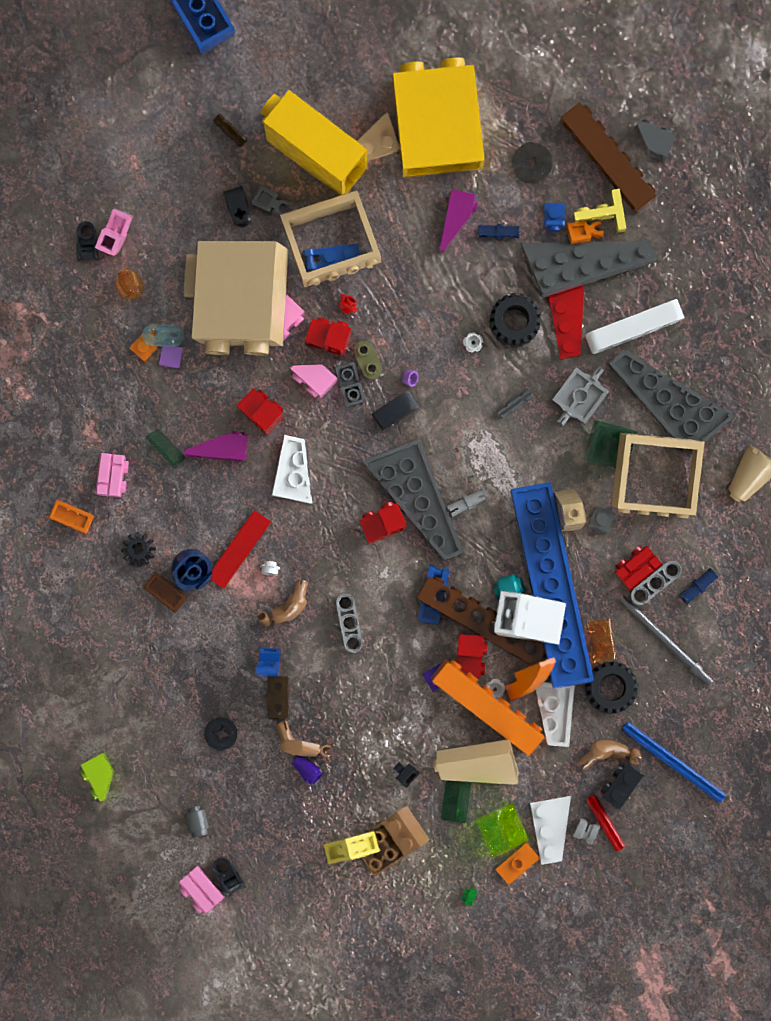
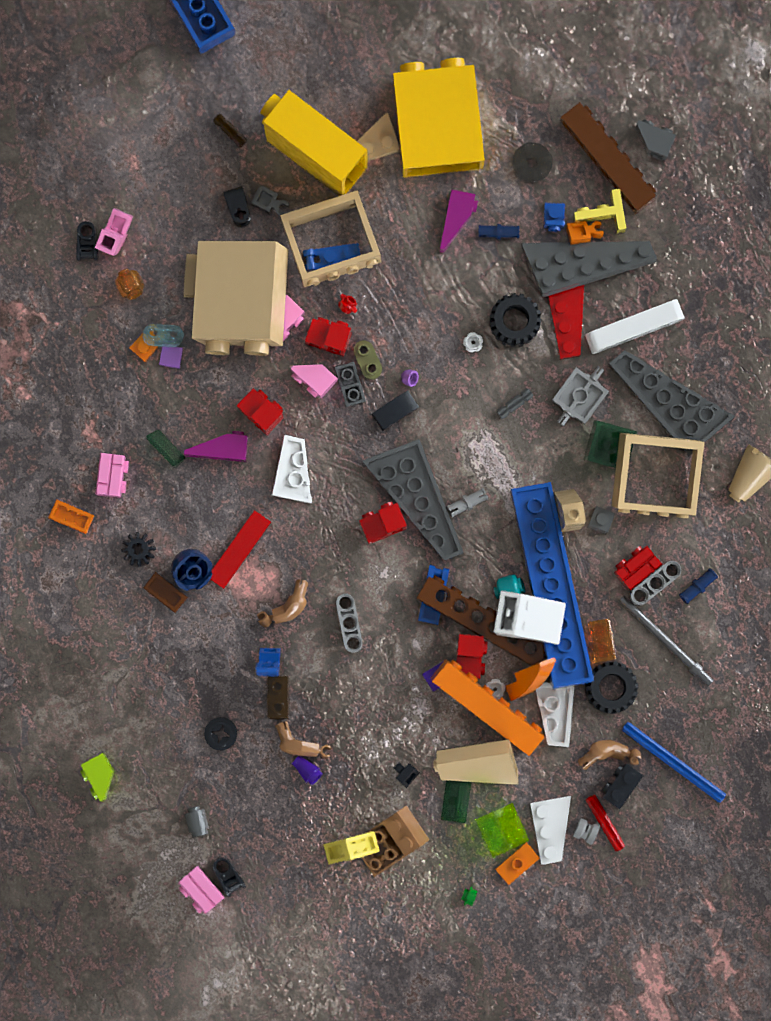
white plate [260,561,280,576] -> none

